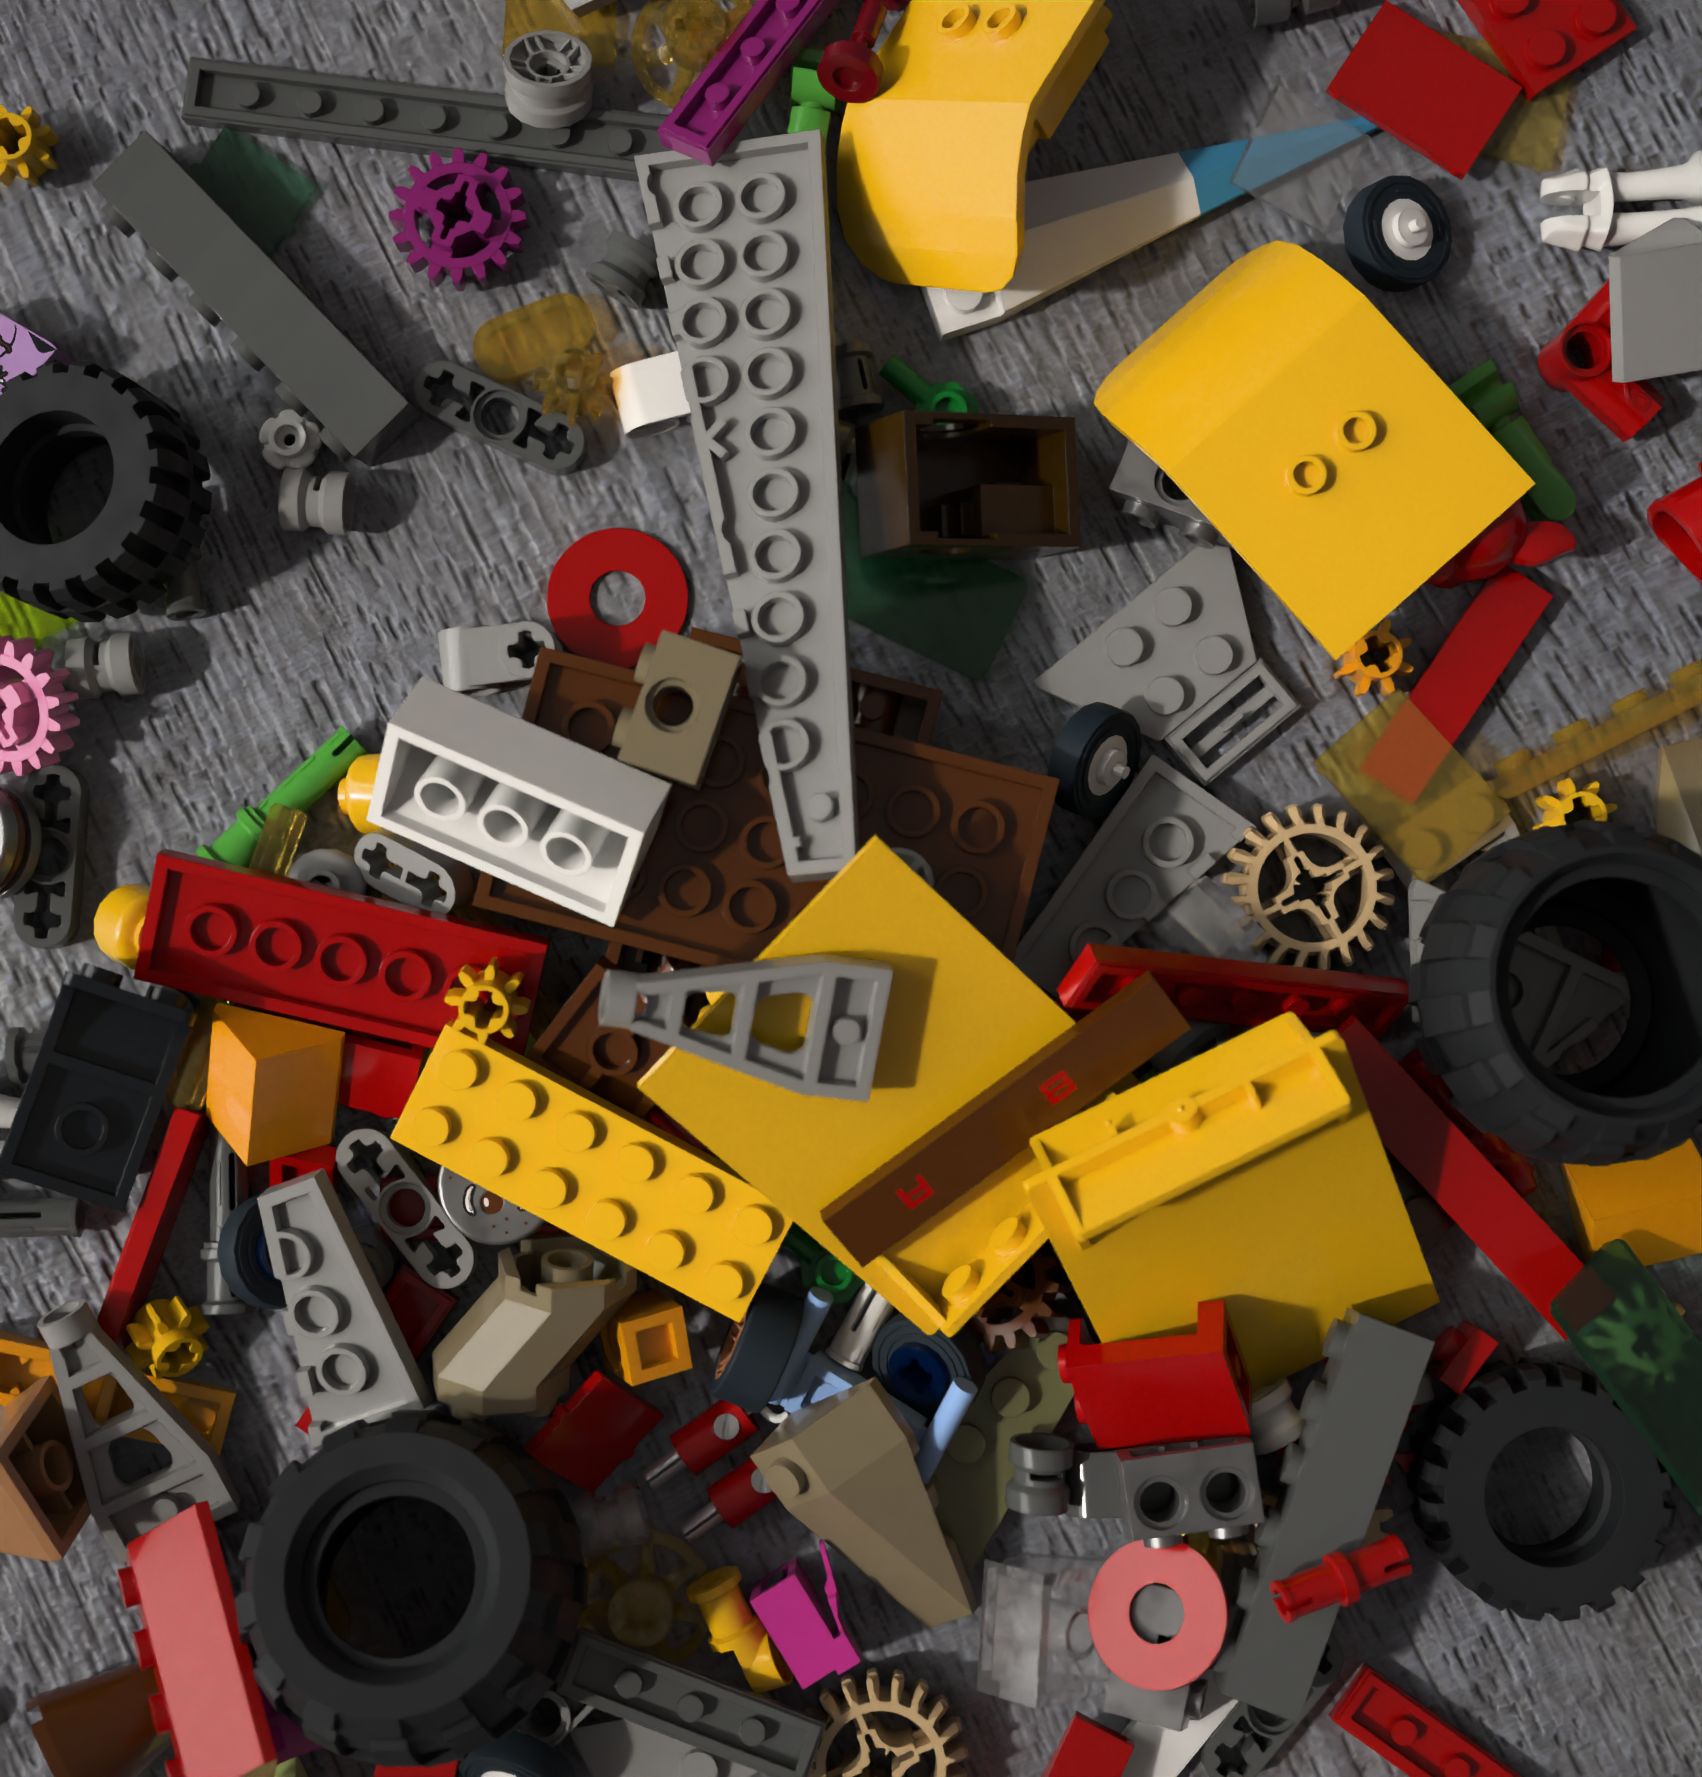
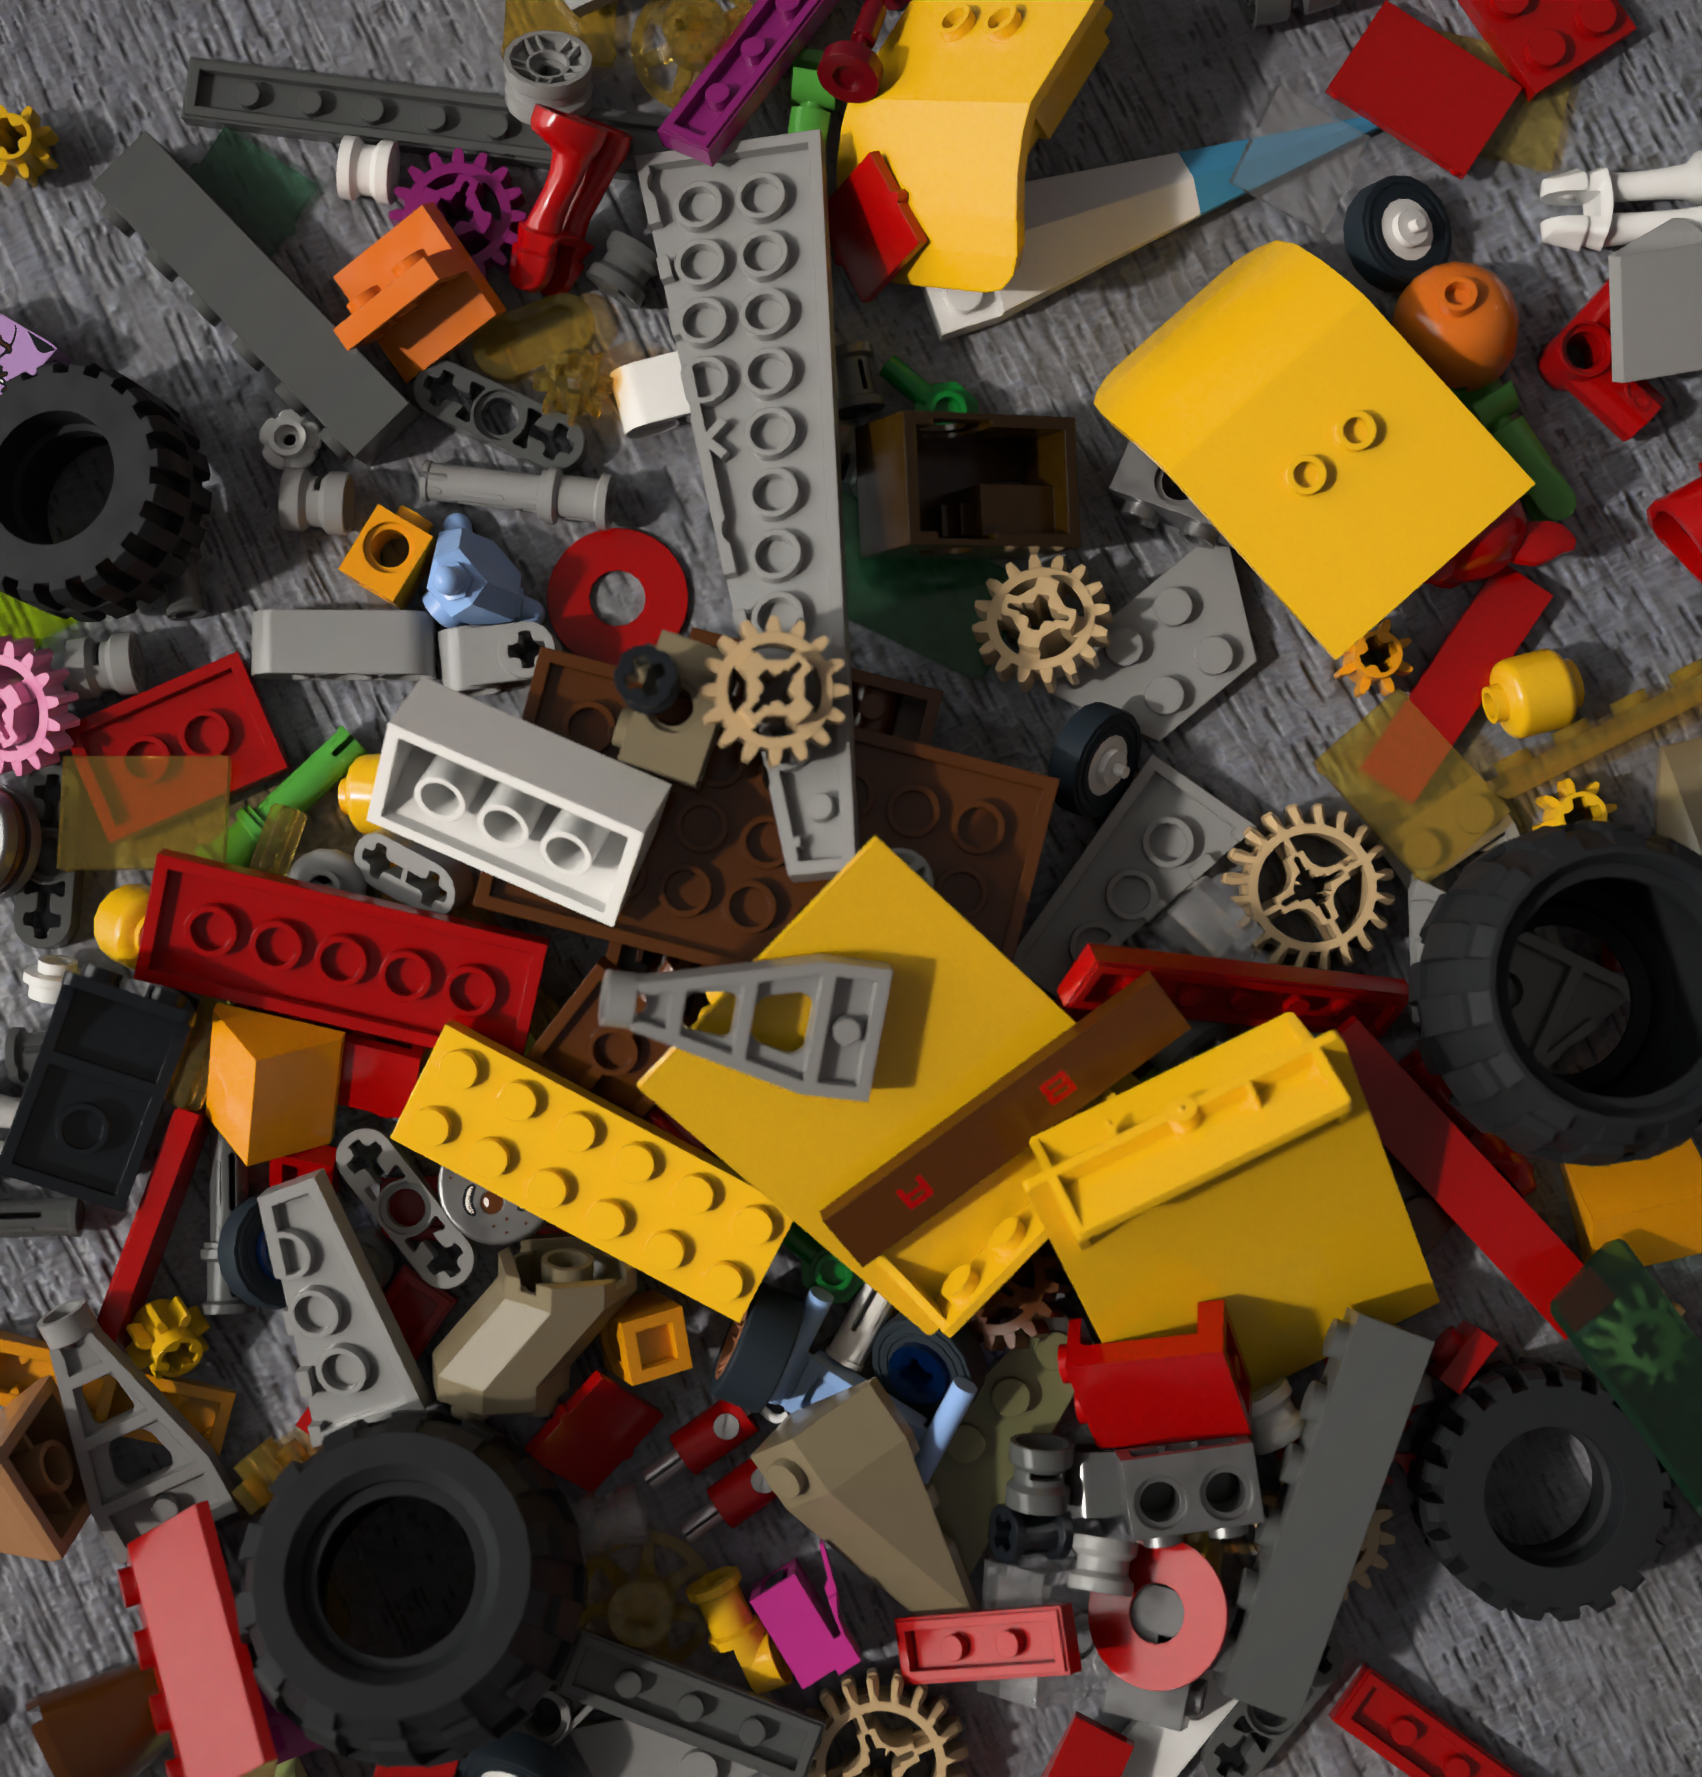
yellow gear [444,957,531,1045] -> none
light grey tile [1161,658,1301,788] -> none
red pin [1270,1533,1412,1624] -> none
none -> white plate [23,955,81,1004]
none -> clear yellow piece [57,754,232,873]
none -> red plate [65,651,293,846]
none -> clear yellow gear [231,1435,311,1516]
none -> light grey beam [251,609,436,681]
none -> orange bracket [332,202,507,384]
none -> white wheel [336,135,400,206]
none -> light orange brick [338,504,437,610]
none -> light grey pin [419,460,616,531]
none -> light blue rock [422,513,545,628]
none -> red piece [509,103,634,296]
none -> black bush [613,644,681,716]
none -> tan gear [697,615,850,768]
none -> red piece [828,150,928,303]
none -> tile [894,1602,1082,1685]
none -> tan gear [972,554,1113,694]
none -> black bush [988,1503,1073,1563]
none -> light grey wheel [1067,1533,1139,1597]
none -> orange cylinder [1391,261,1520,393]
none -> yellow head [1481,648,1585,739]

